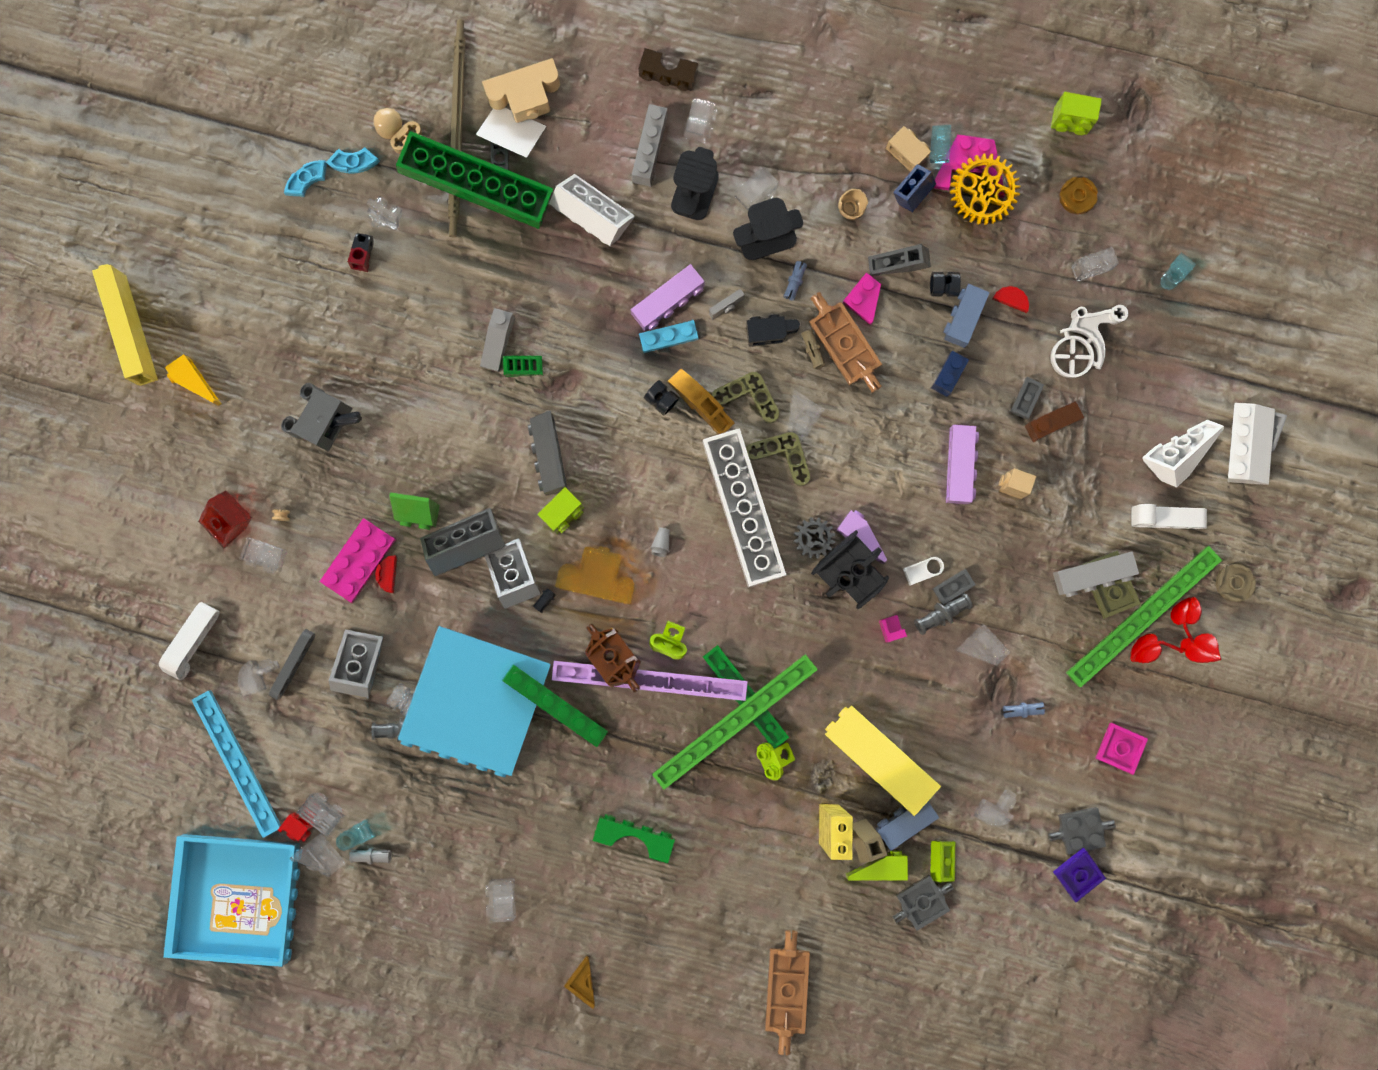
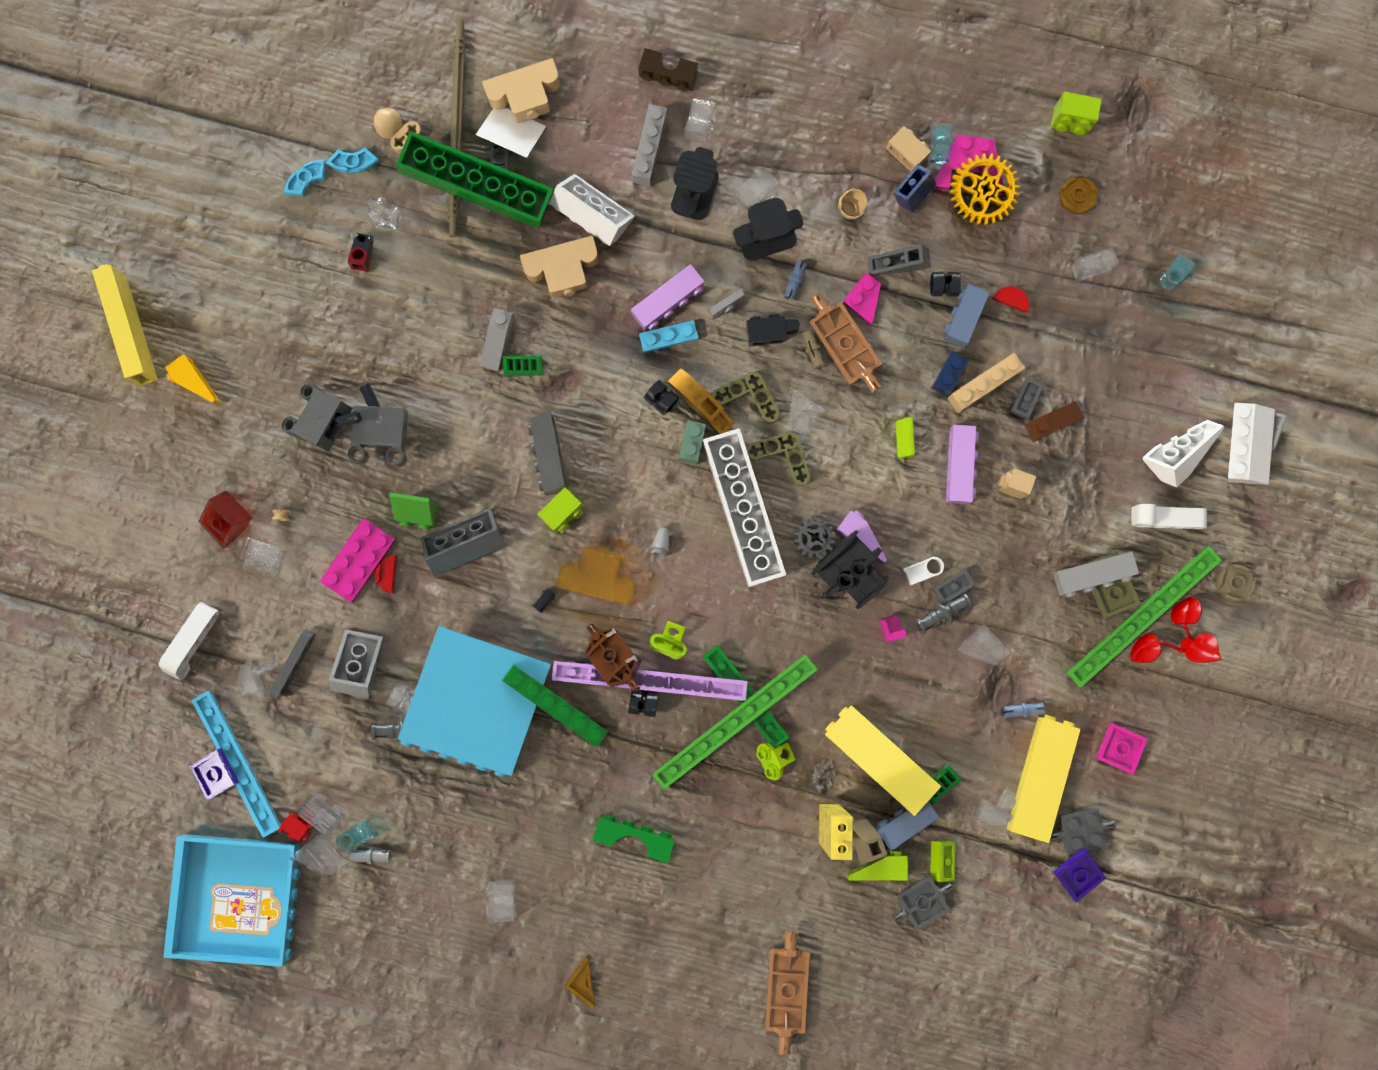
light grey slope [484,538,541,609] -> none
white piece [1051,305,1128,378] -> none
none -> tile [190,748,239,801]
none -> dark grey piece [347,384,408,467]
none -> tan brick [520,235,598,298]
none -> black wheel [628,690,659,718]
none -> sand green brick [679,420,706,465]
none -> lime slope [896,417,915,458]
none -> green slope [928,764,962,805]
none -> tan brick [947,352,1025,414]
none -> light yellow brick [1007,715,1080,843]

